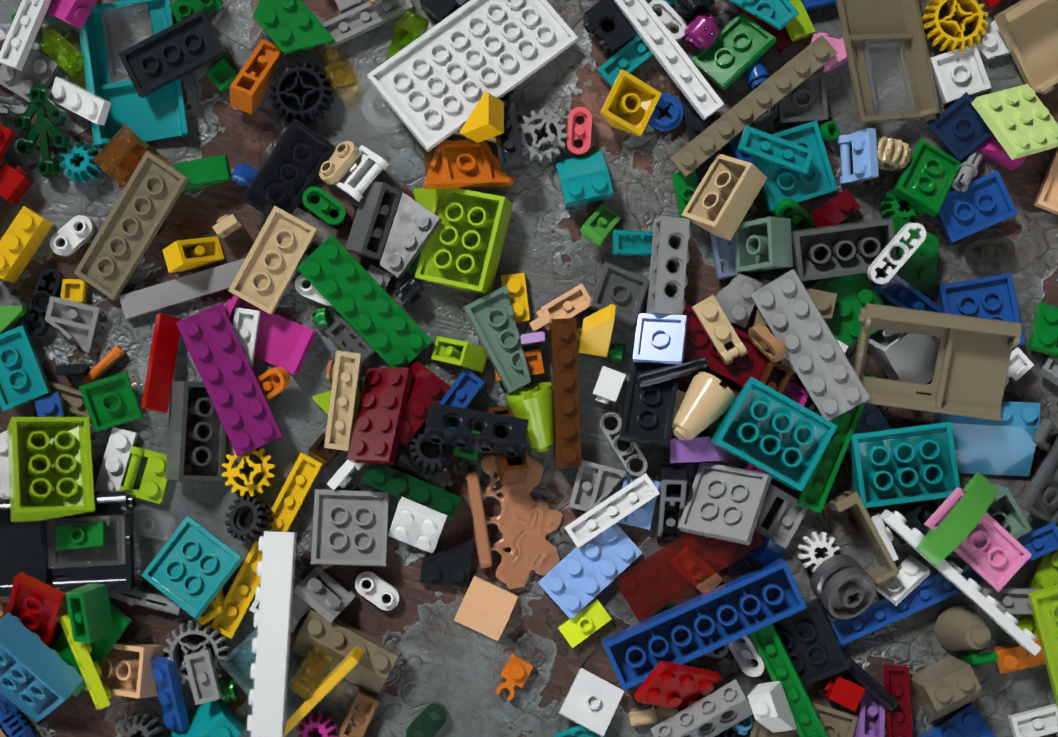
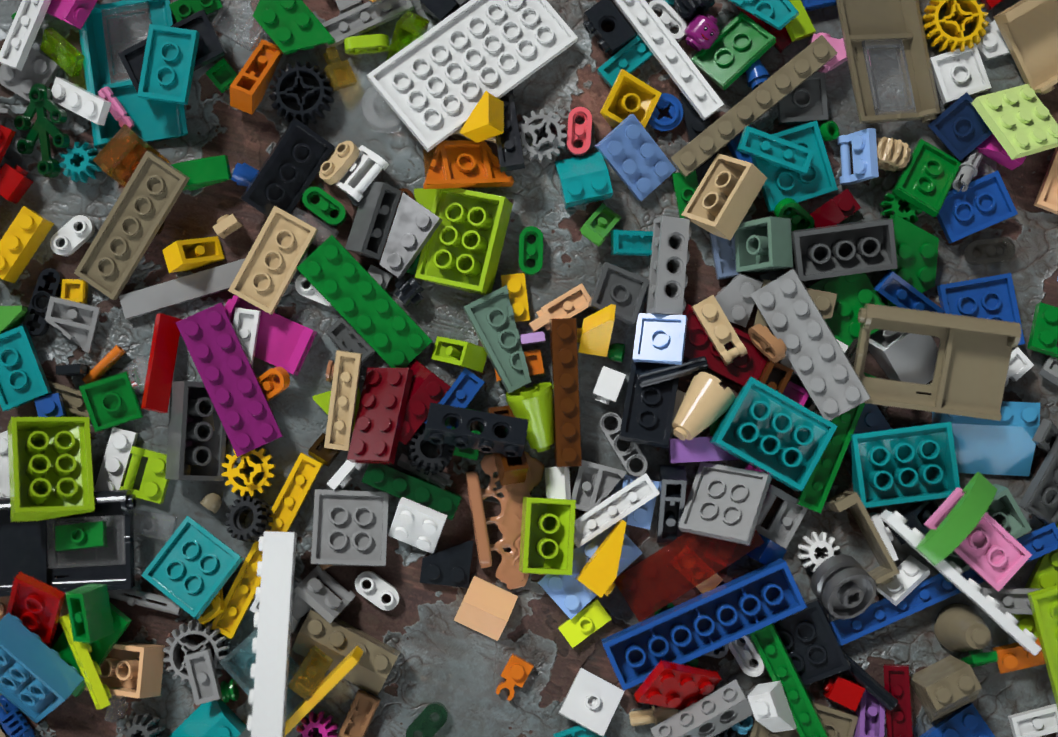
blue plate [151,656,190,732] -> none
green hinge [312,307,331,327] -> none
white beam [867,223,926,284] -> none
none -> bright pink axle [98,86,134,132]
none -> teal plate [137,24,200,105]
none -> dark tan hinge [200,493,222,514]
none -> lime beam [344,34,390,55]
none -> green plate [519,226,543,275]
none -> lime slope [519,497,576,575]
none -> white tile [545,467,571,500]
none -> yellow slope [576,519,627,598]
none -> medium blue plate [595,114,676,201]

